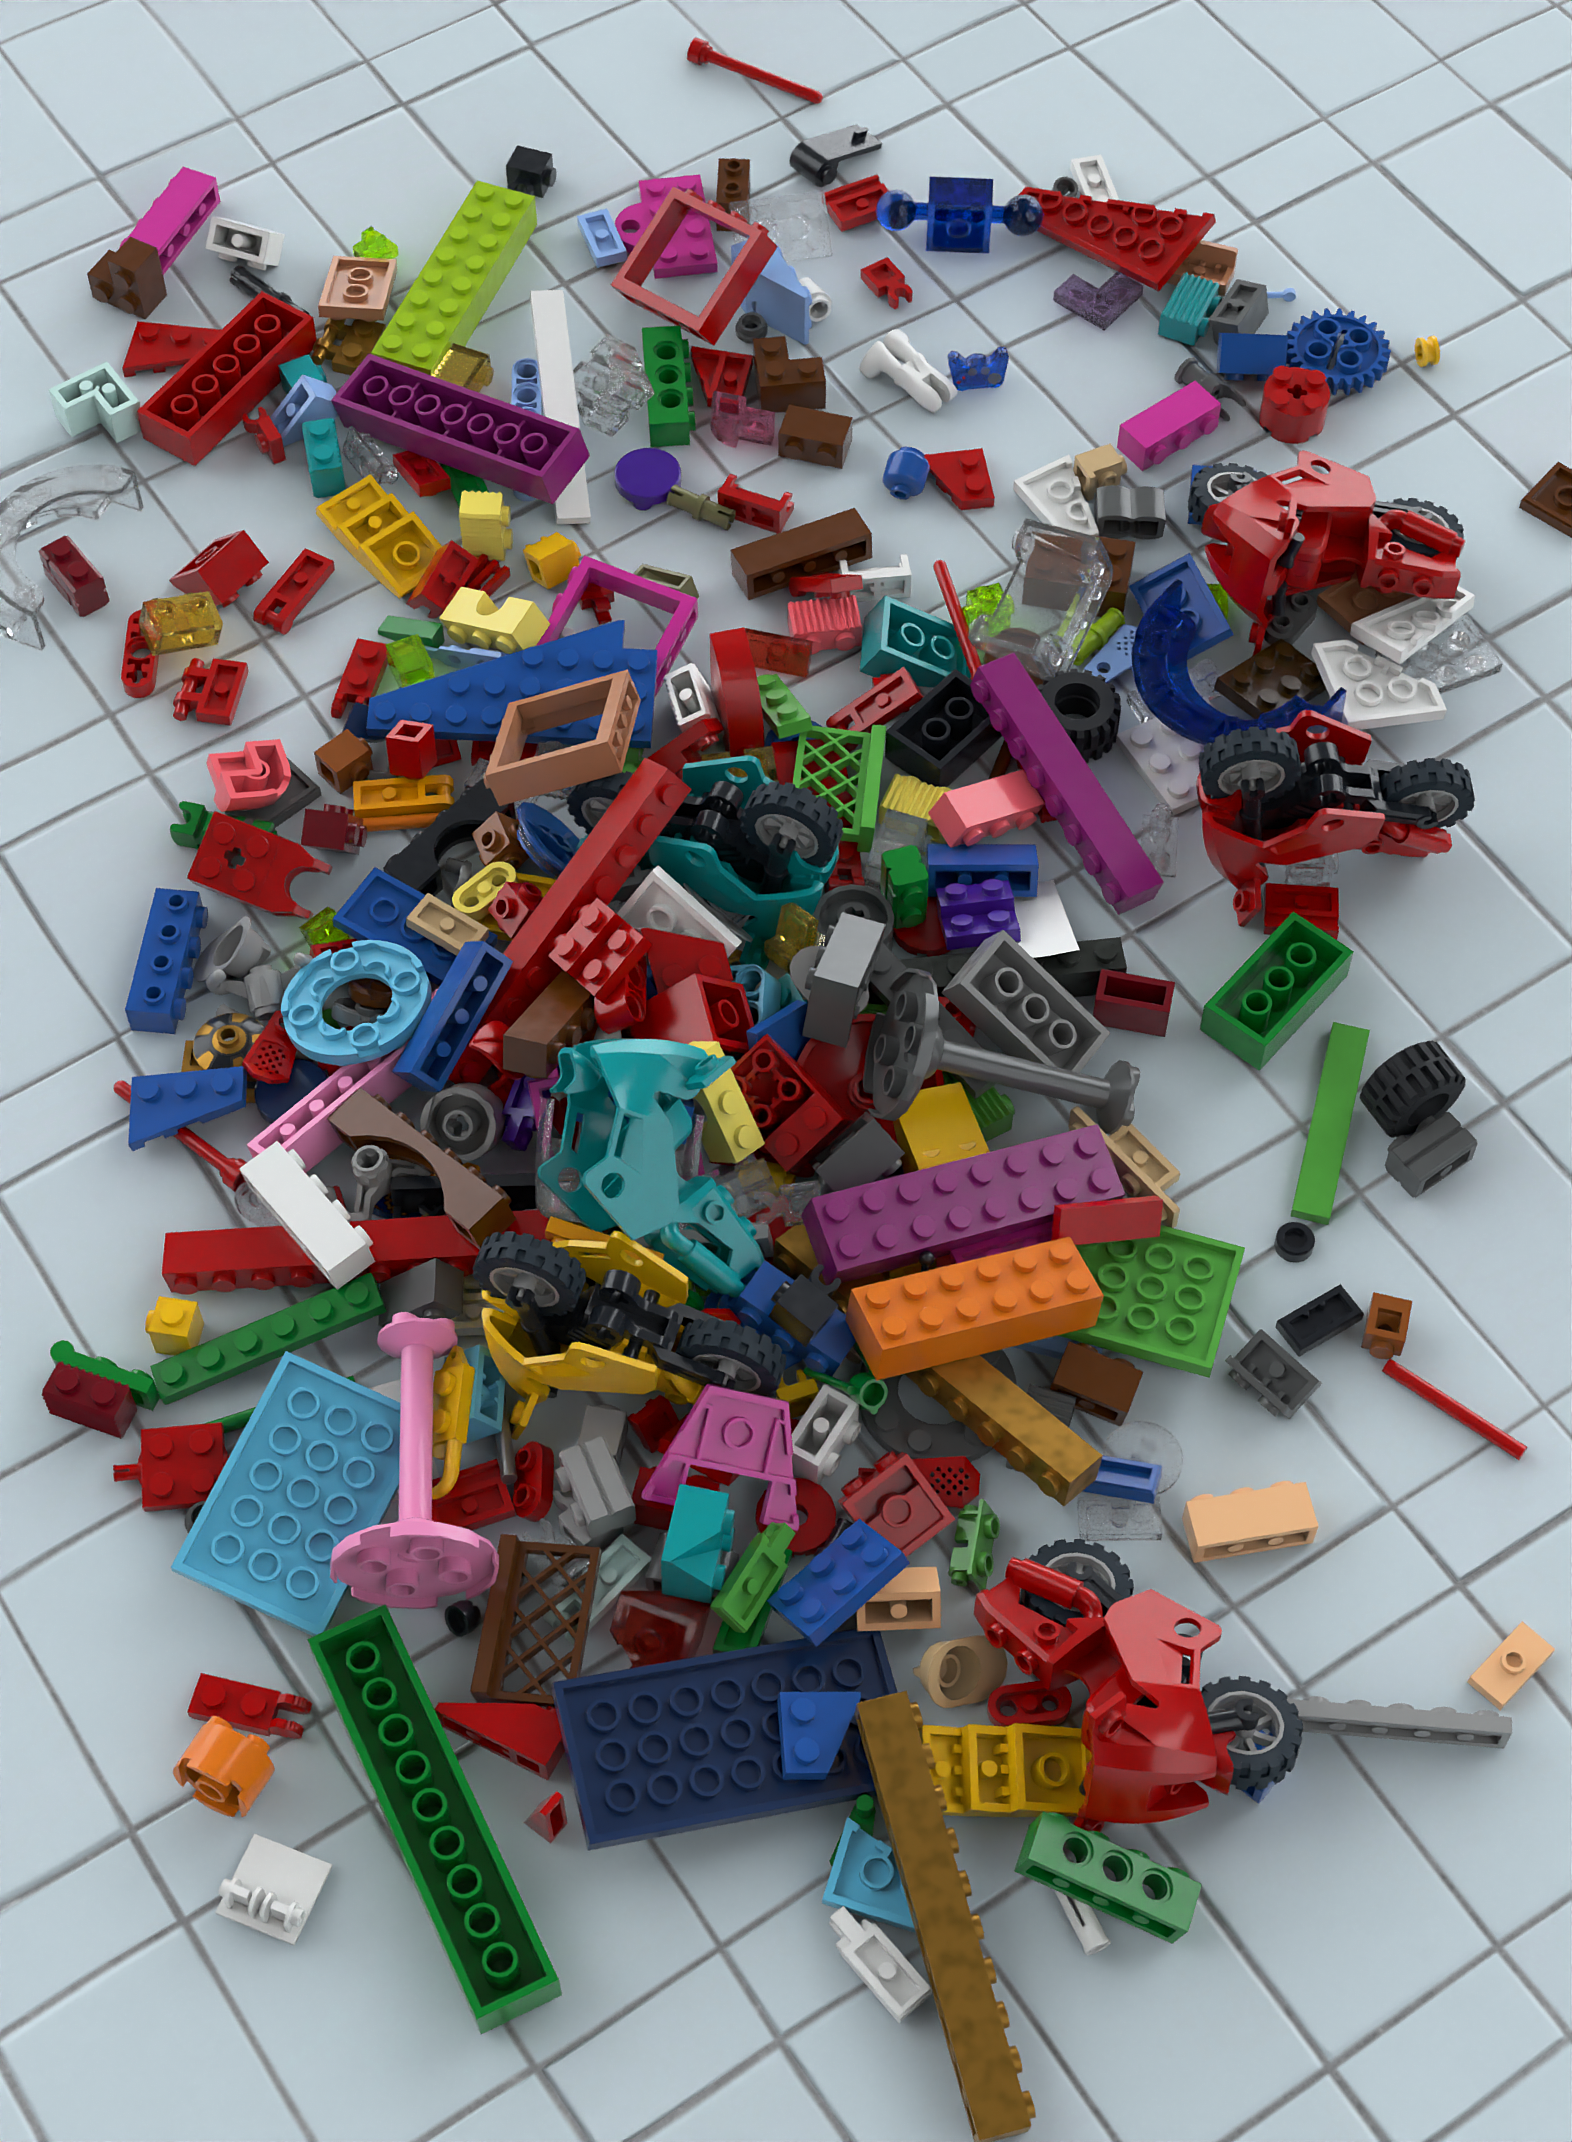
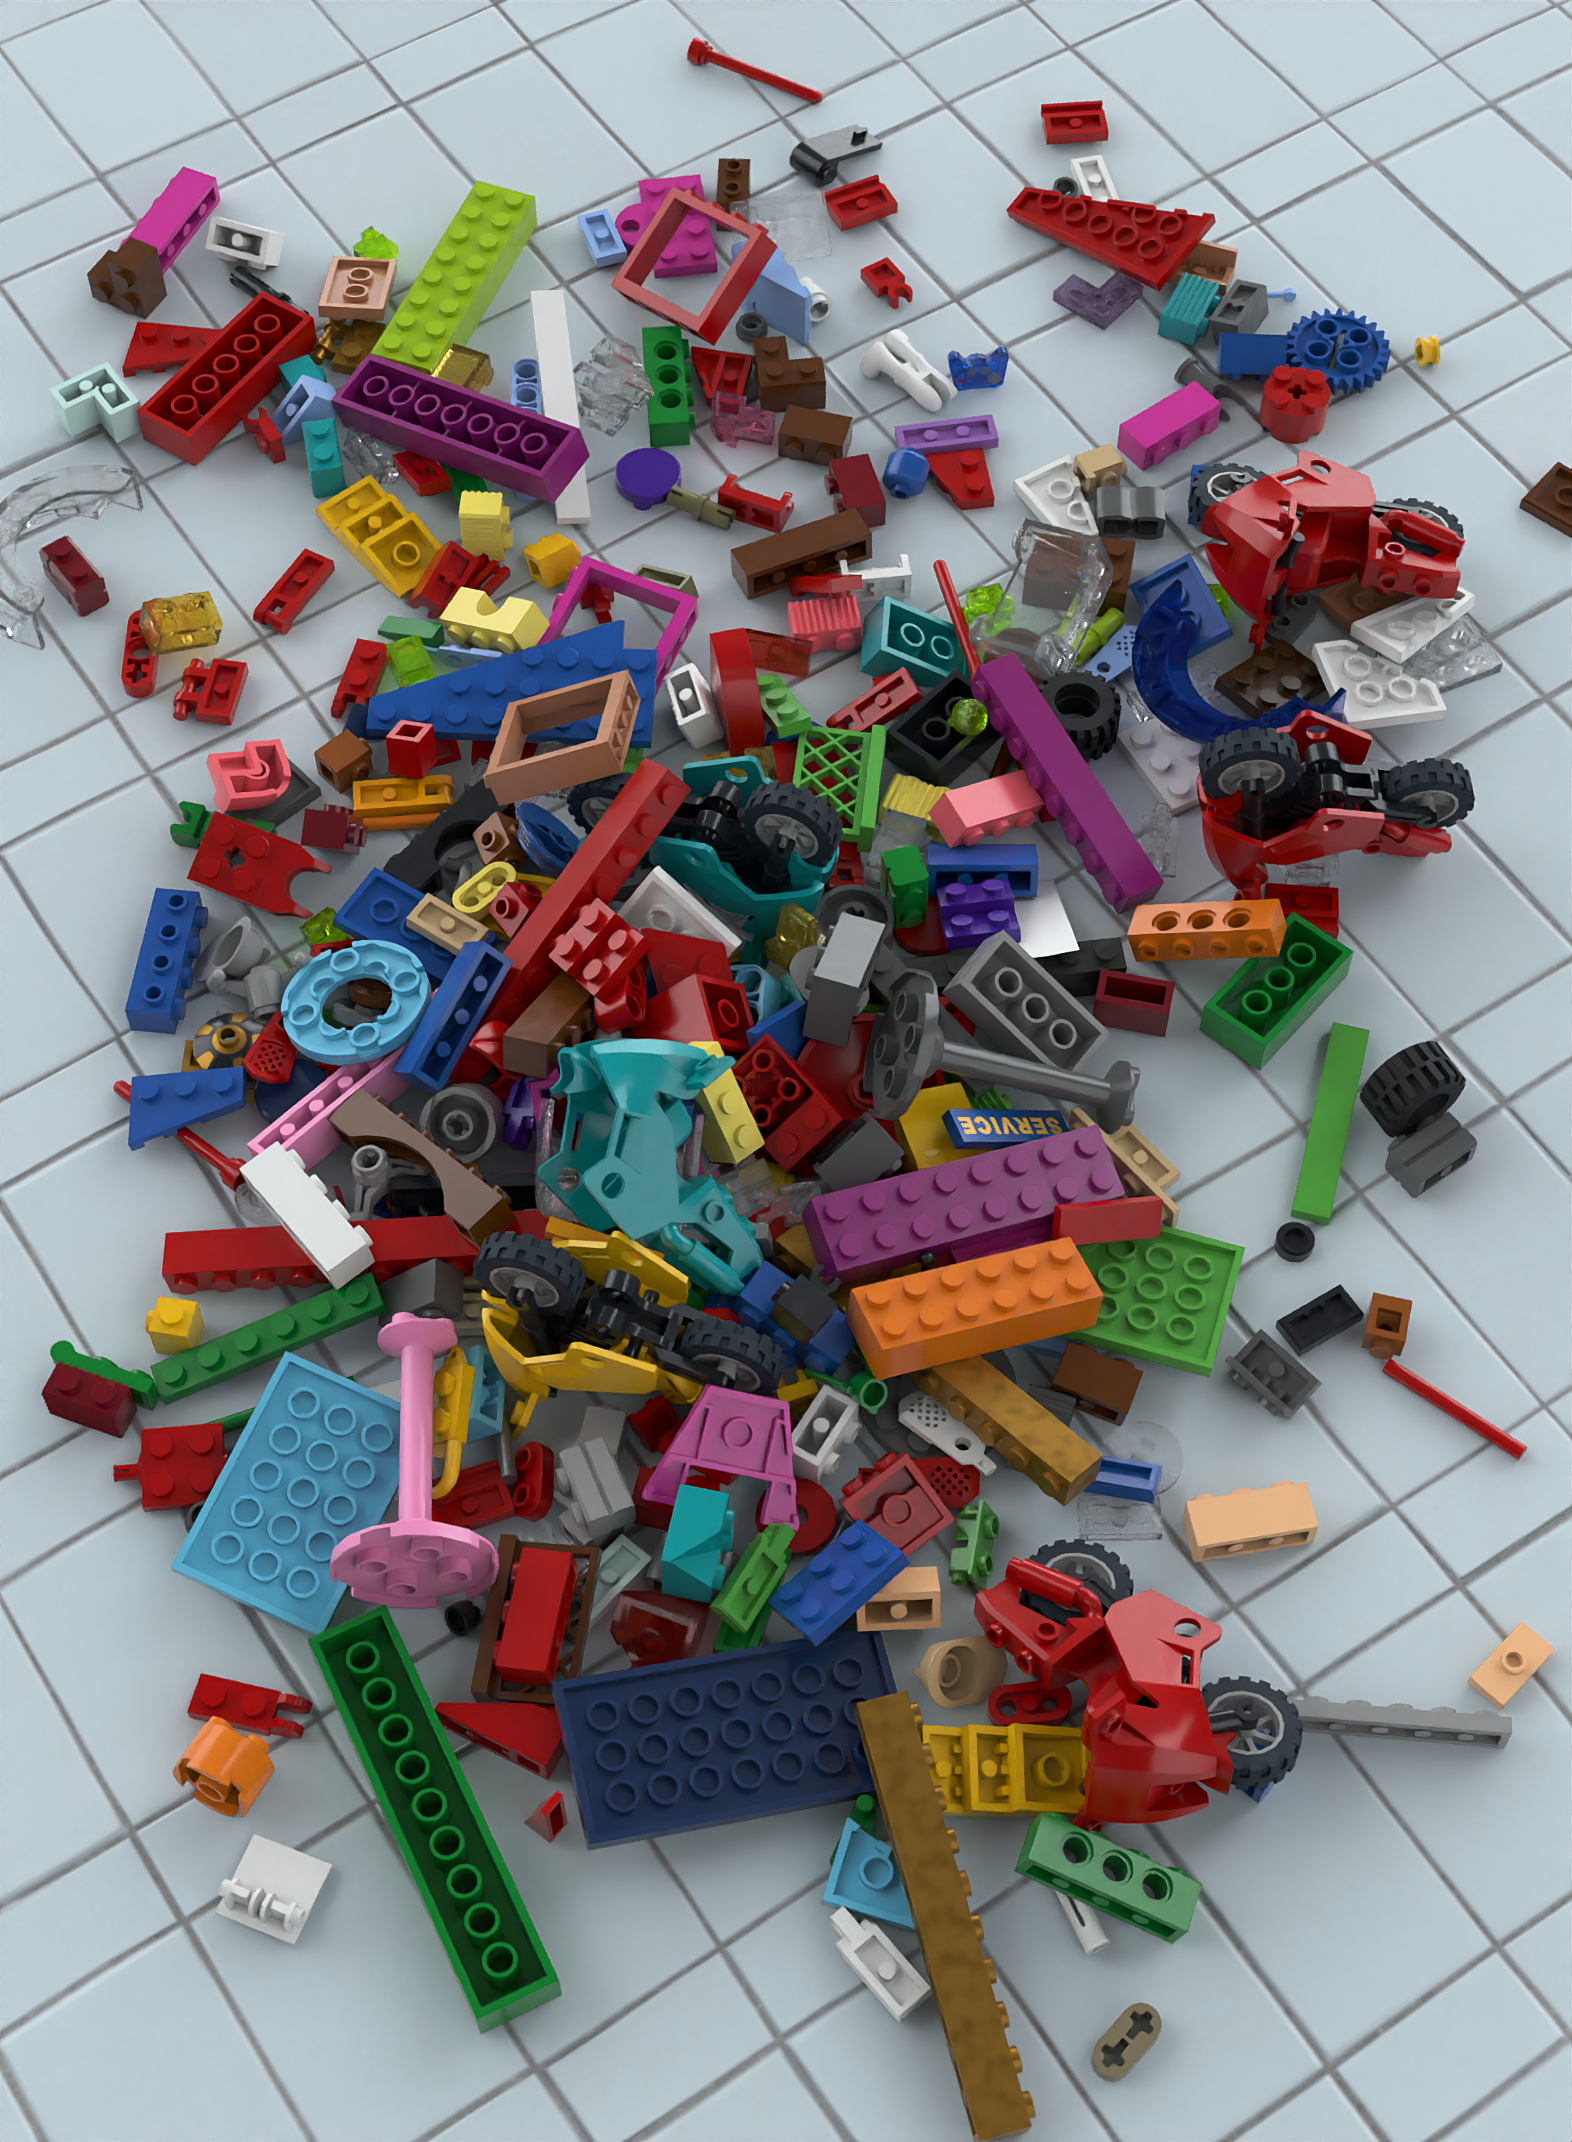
red slope [169,530,269,608] -> none
black brick [506,145,557,198] -> none
red plate [647,718,725,781] -> none
blue wing [777,1692,861,1780] -> none
clear blue brick [876,176,1043,254] -> none
none -> red brick [493,1547,579,1687]
none -> dark red piece [824,453,886,528]
none -> medium lavender plate [895,414,999,455]
none -> white piece [898,1391,997,1476]
none -> blue tile [941,1109,1069,1149]
none -> clear neon green tile [948,699,988,735]
none -> red plate [1040,100,1109,145]
none -> dark tan beam [1091,2003,1162,2082]
none -> orange brick [1127,899,1287,962]

